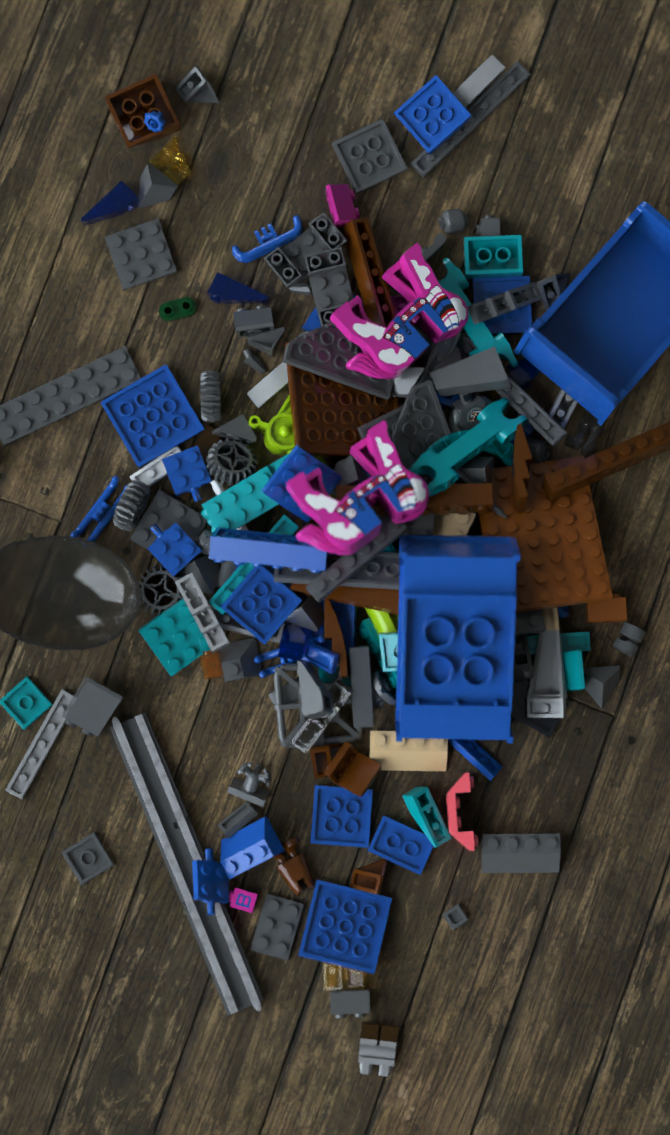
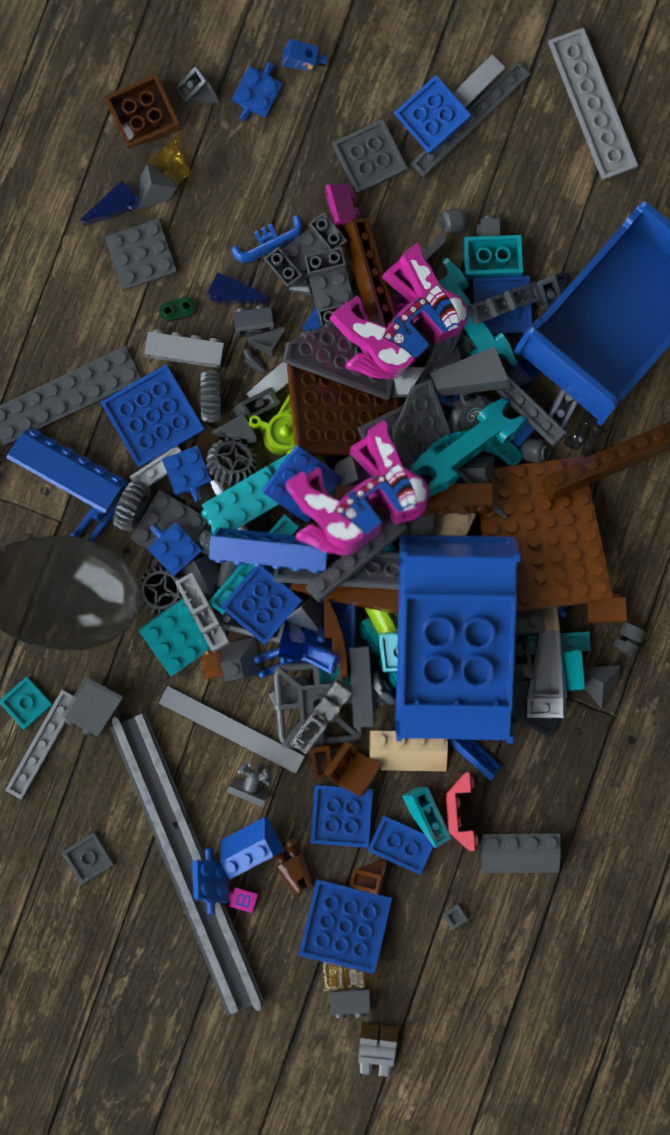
blue piece [144,111,166,133] -> none
dark grey tile [218,801,258,839] -> none
dark grey plate [250,894,304,961] -> none
slope [297,659,334,719] -> none
reddish brown slope [511,424,532,513] -> none
none -> blue slope [6,428,128,513]
none -> light grey brick [145,330,224,369]
none -> light grey tile [159,686,305,773]
none -> blue plate [232,62,282,122]
none -> dark grey slope [233,387,280,421]
none -> blue torso [281,39,327,71]
none -> light grey plate [548,28,638,181]

